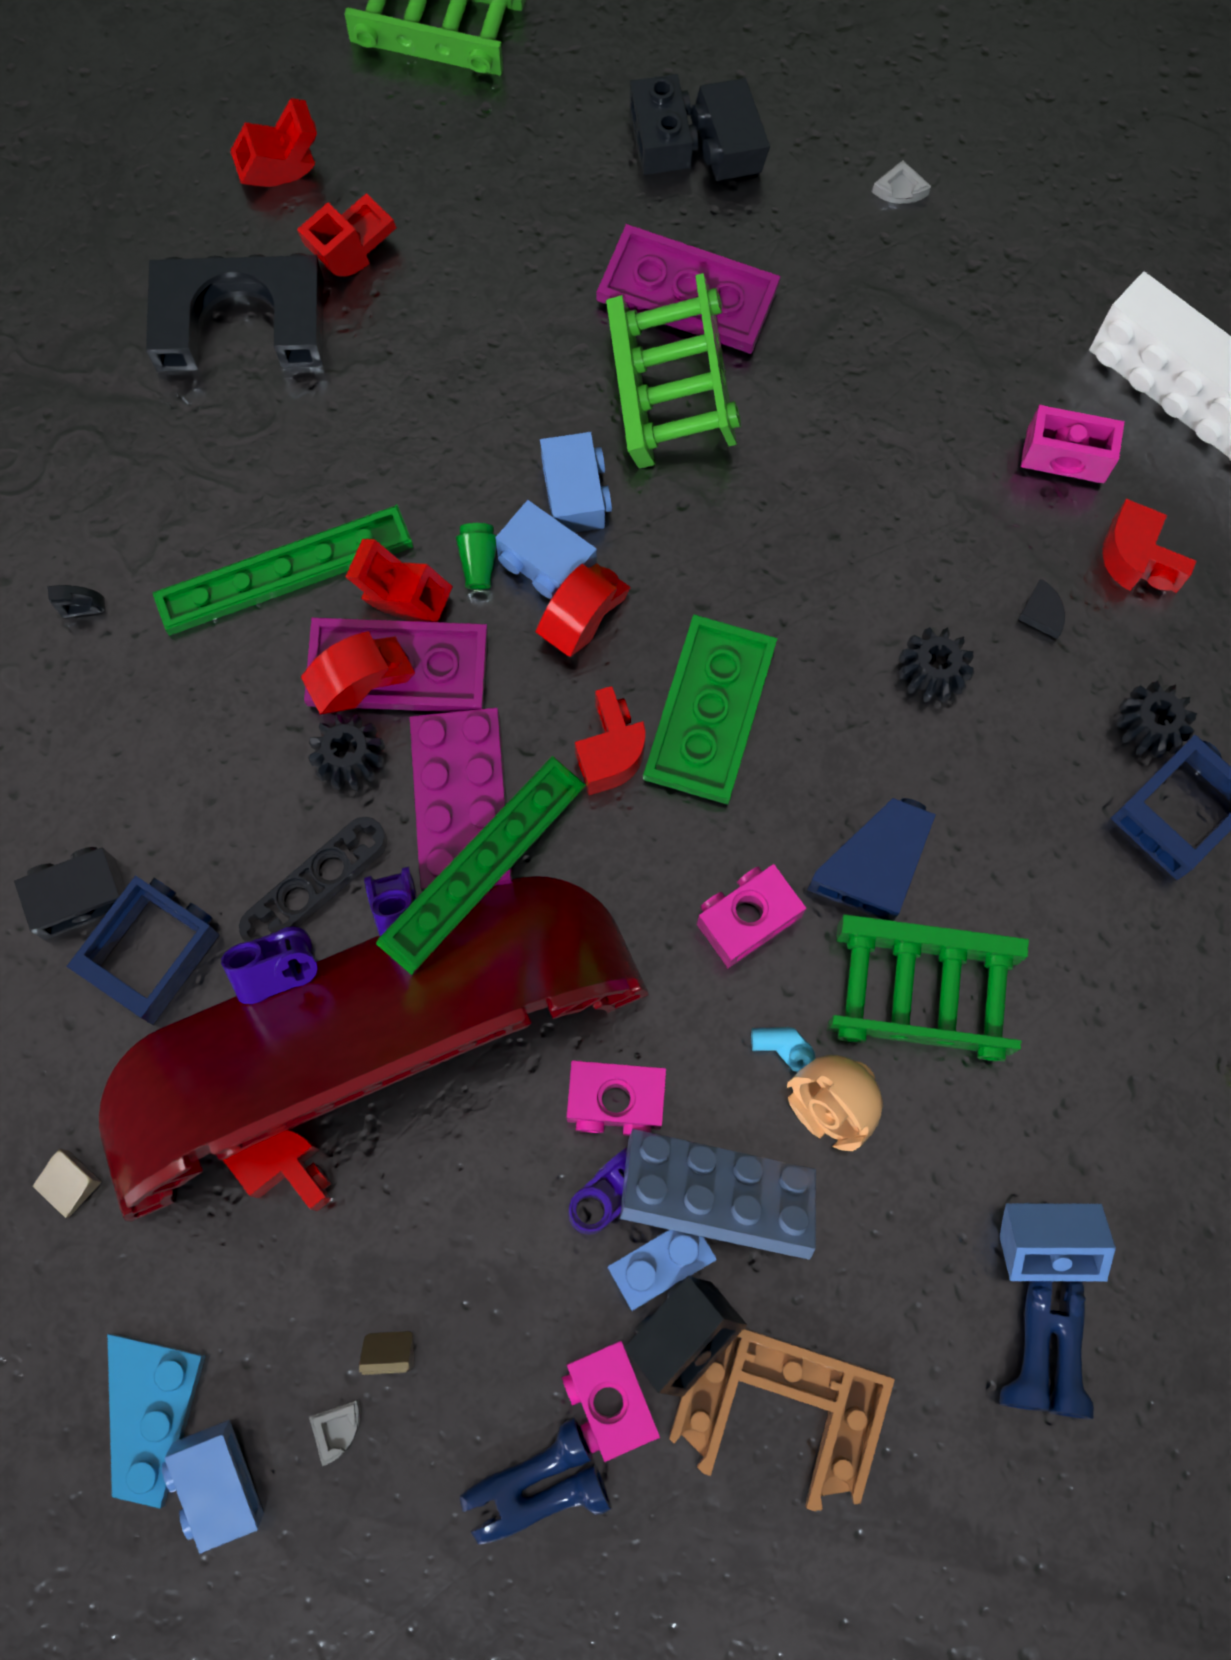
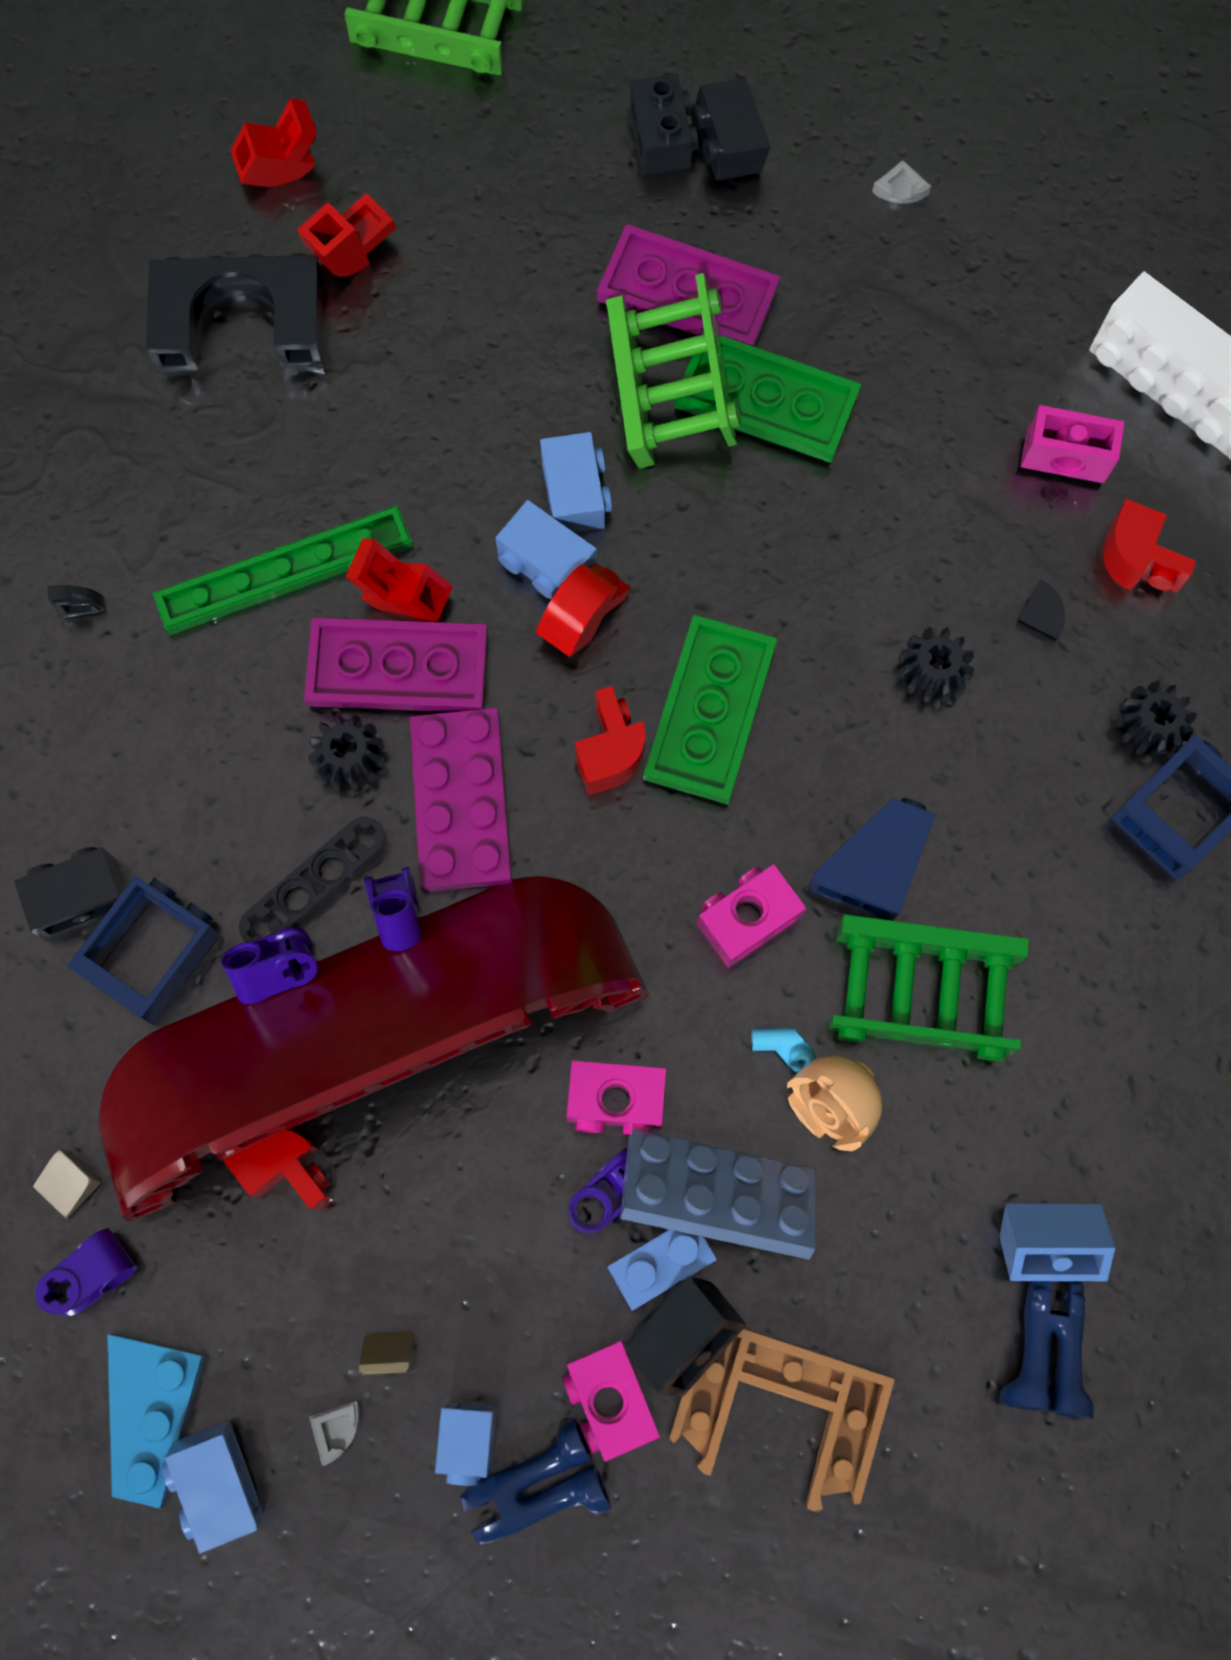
red brick [301,631,415,715] -> none
green tile [376,756,586,975] -> none
green cone [455,523,497,590] -> none
none -> dark purple piece [35,1228,137,1316]
none -> medium blue brick [435,1402,498,1486]
none -> green plate [674,330,861,463]

